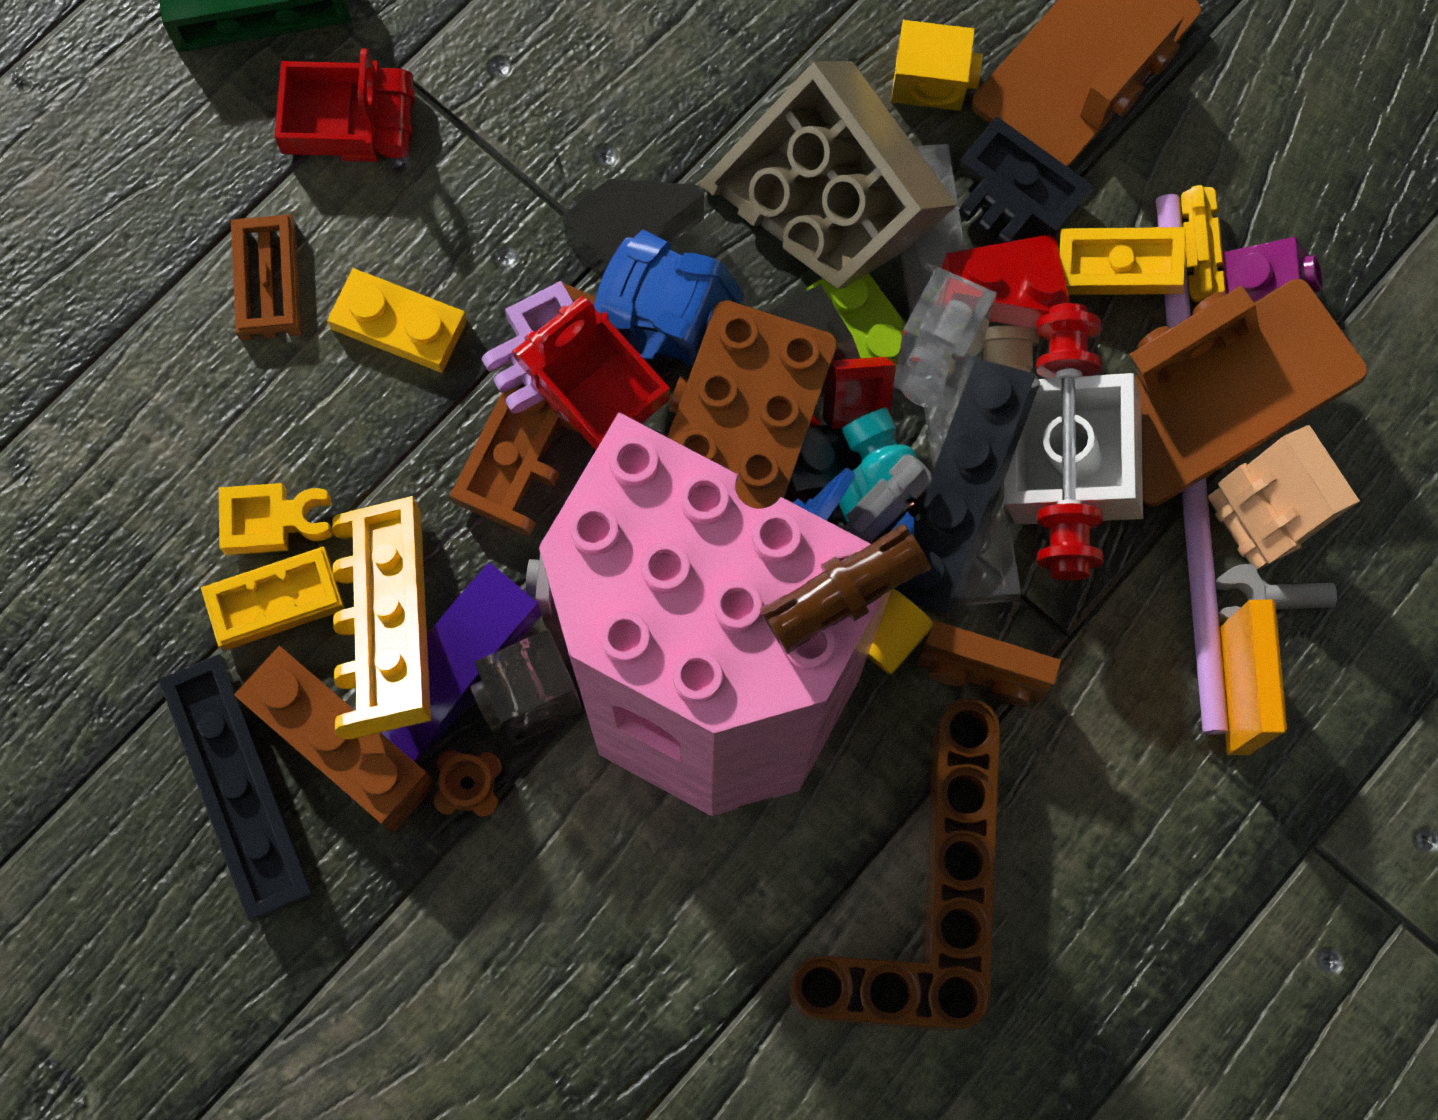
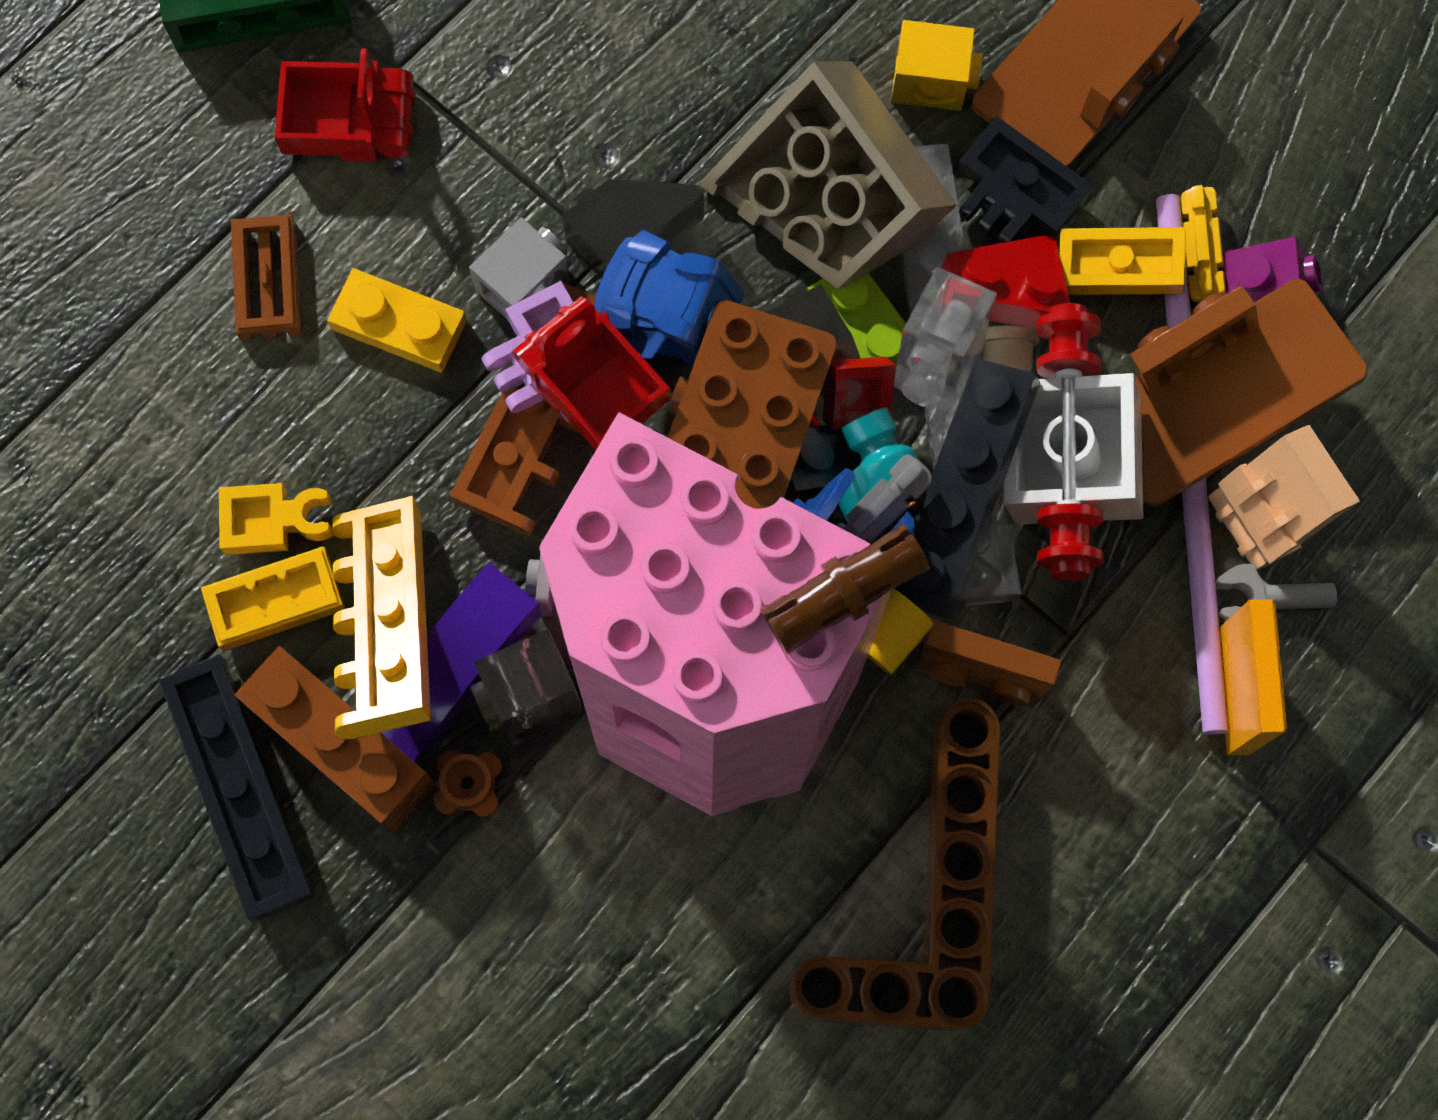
none -> light grey brick [469,217,570,320]

